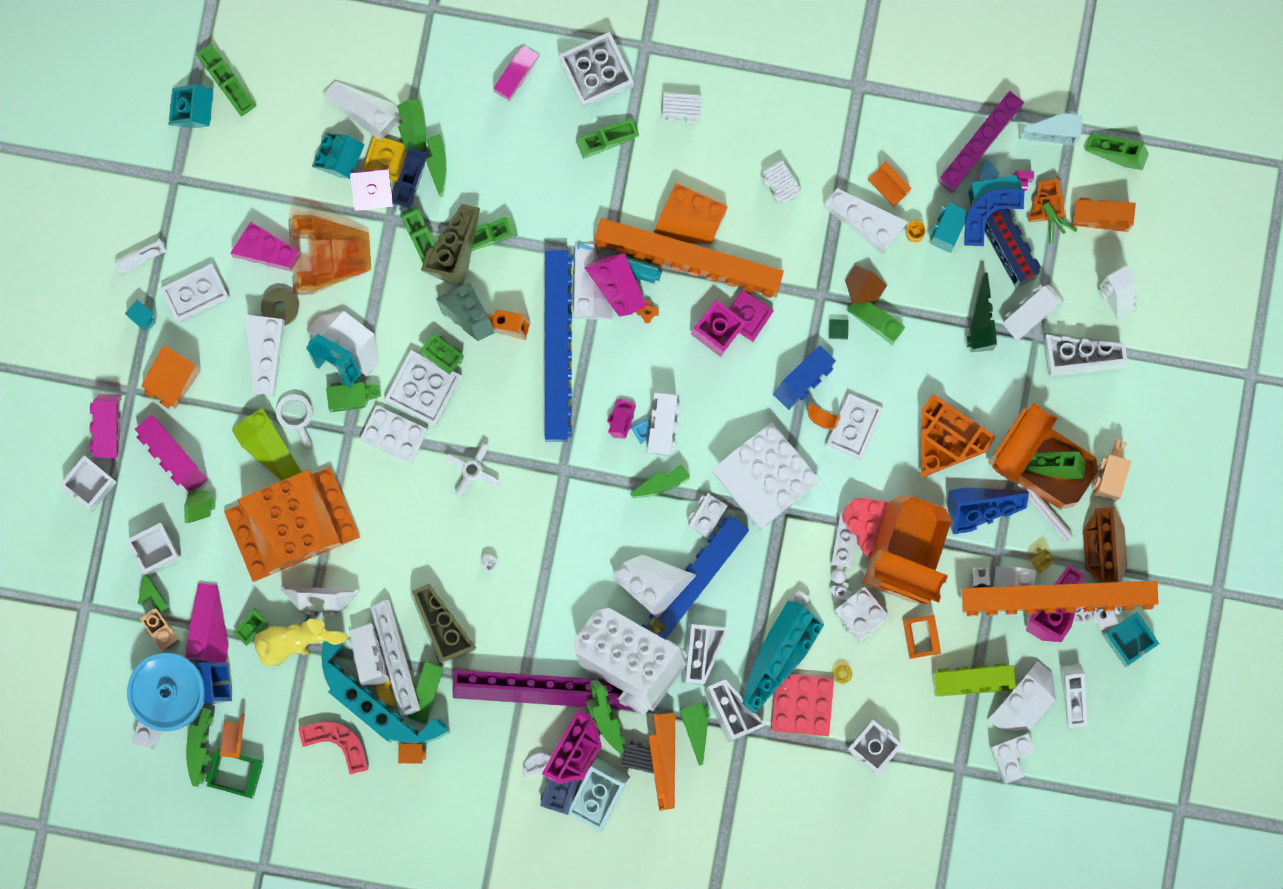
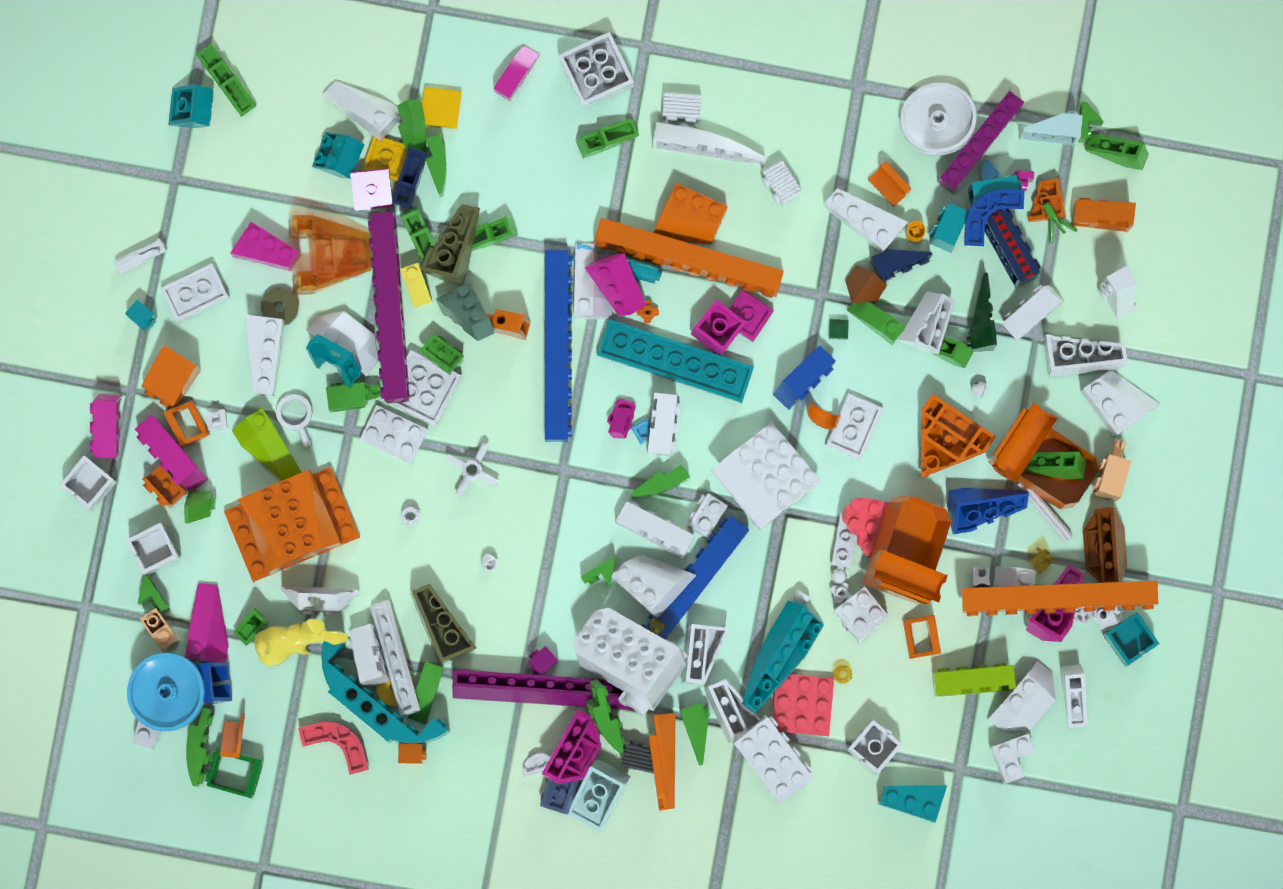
none -> orange bracket [142,465,187,508]
none -> orange tile [164,401,210,449]
none -> white tile [206,409,228,431]
none -> magenta brick [368,212,410,404]
none -> light yellow slope [400,263,432,308]
none -> white plate [401,506,420,525]
none -> yellow tile [422,87,462,130]
none -> magenta brick [528,646,559,675]
none -> bright green slope [581,556,616,587]
none -> teal plate [597,319,754,403]
none -> white wedge [615,501,695,559]
none -> white wedge [653,121,766,166]
none -> white bracket [733,715,813,804]
none -> dark blue slope [870,249,933,281]
none -> teal wedge [878,785,947,823]
none -> white wedge [898,292,955,354]
none -> white dish [900,83,977,156]
none -> bright green slope [931,337,973,368]
none -> white hinge [971,381,987,398]
none -> bright green slope [1077,101,1104,143]
none -> white wedge [1081,370,1160,438]

